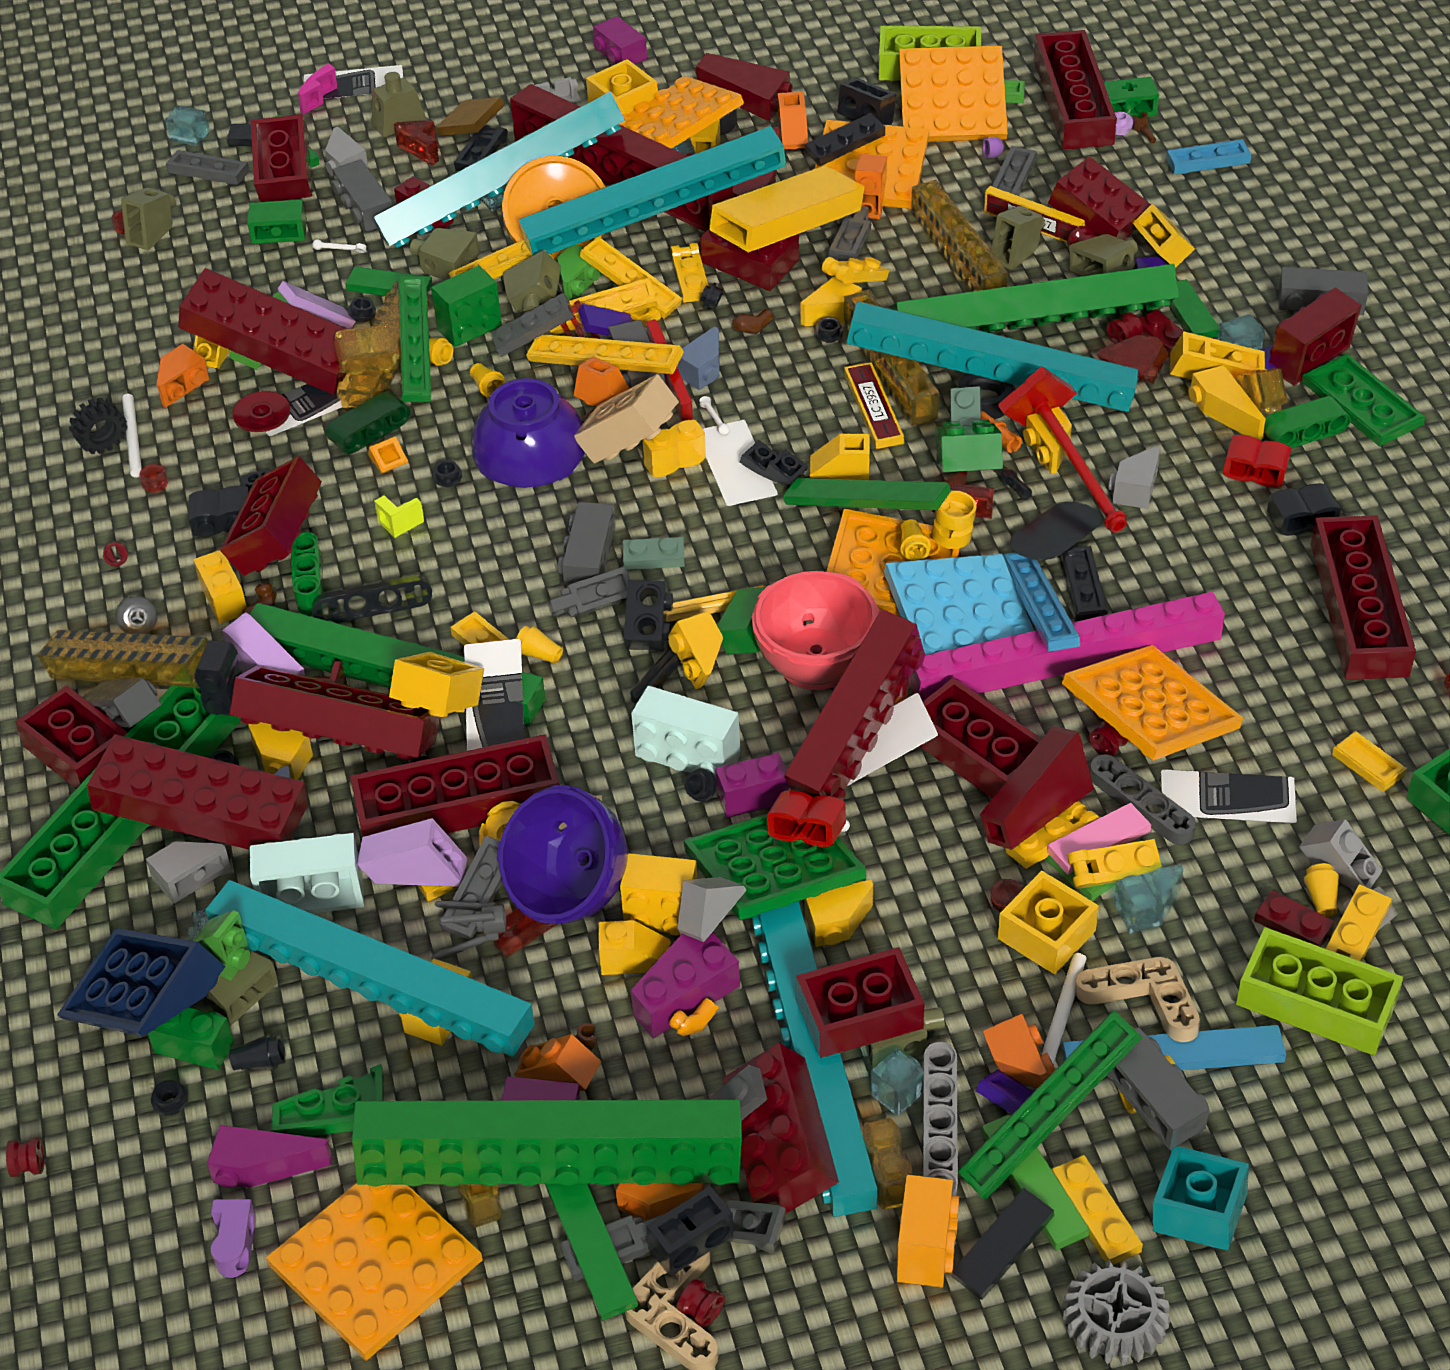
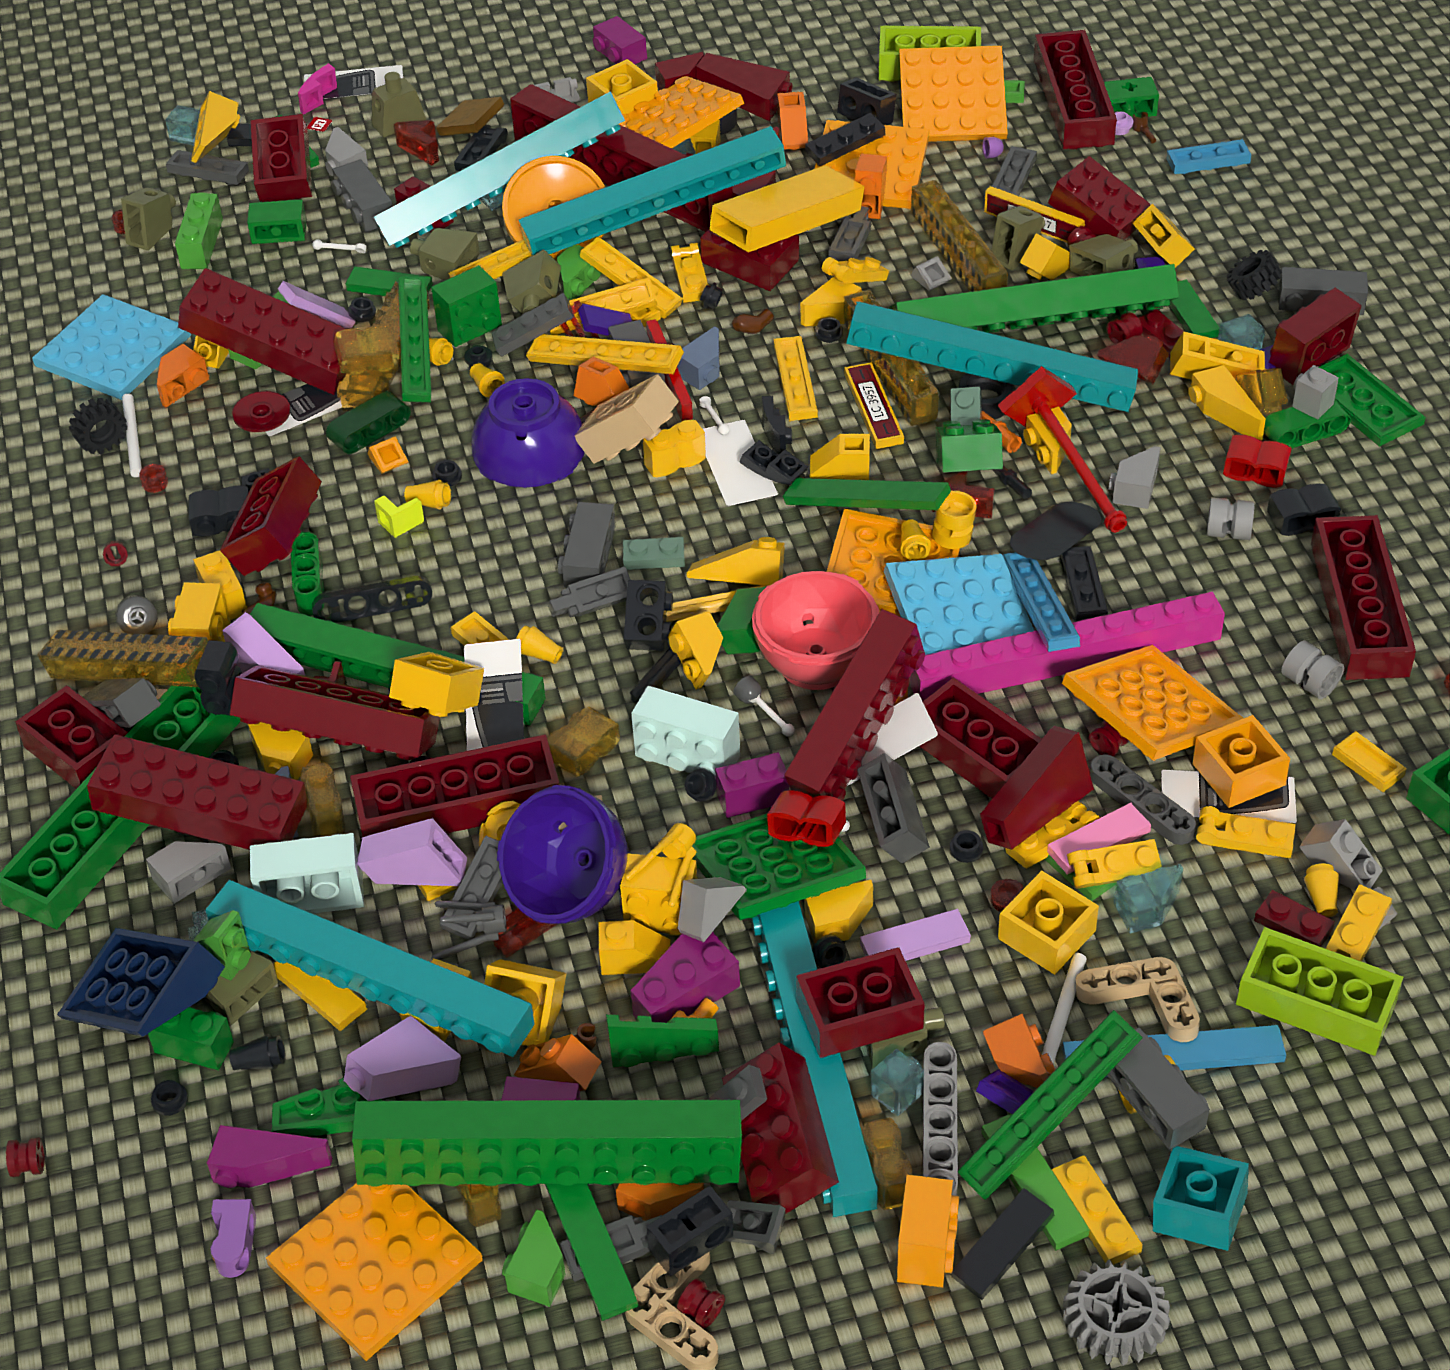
none -> medium azure plate [32,294,192,400]
none -> yellow brick [168,582,231,671]
none -> bright green brick [175,192,223,269]
none -> yellow slope [191,91,240,163]
none -> yellow tile [273,961,367,1031]
none -> clear yellow brick [300,762,345,837]
none -> red sticker [307,117,332,132]
none -> lavender slope [344,1015,461,1101]
none -> yellow cone [404,480,451,510]
none -> black plate [464,345,493,369]
none -> yellow slope [484,959,567,1046]
none -> bright green slope [502,1209,566,1307]
none -> clear yellow brick [547,706,620,777]
none -> green wing [606,1014,719,1068]
none -> yellow plant [625,823,697,907]
none -> dark red slope [655,52,704,90]
none -> yellow slope [687,537,785,586]
none -> hinge [733,675,795,737]
none -> black slope [762,396,792,454]
none -> yellow tile [773,336,818,421]
none -> black plate [812,934,846,968]
none -> dark grey brick [857,753,930,863]
none -> lavender tile [860,909,971,961]
none -> light grey slope [910,256,952,291]
none -> black plate [949,830,984,863]
none -> yellow slope [1020,233,1070,280]
none -> light orange brick [1192,715,1290,808]
none -> yellow plate [1196,806,1296,859]
none -> light grey wheel [1206,497,1255,540]
none -> black tyre [1226,250,1282,300]
none -> light grey wheel [1281,640,1344,699]
none -> light grey brick [1292,365,1339,420]

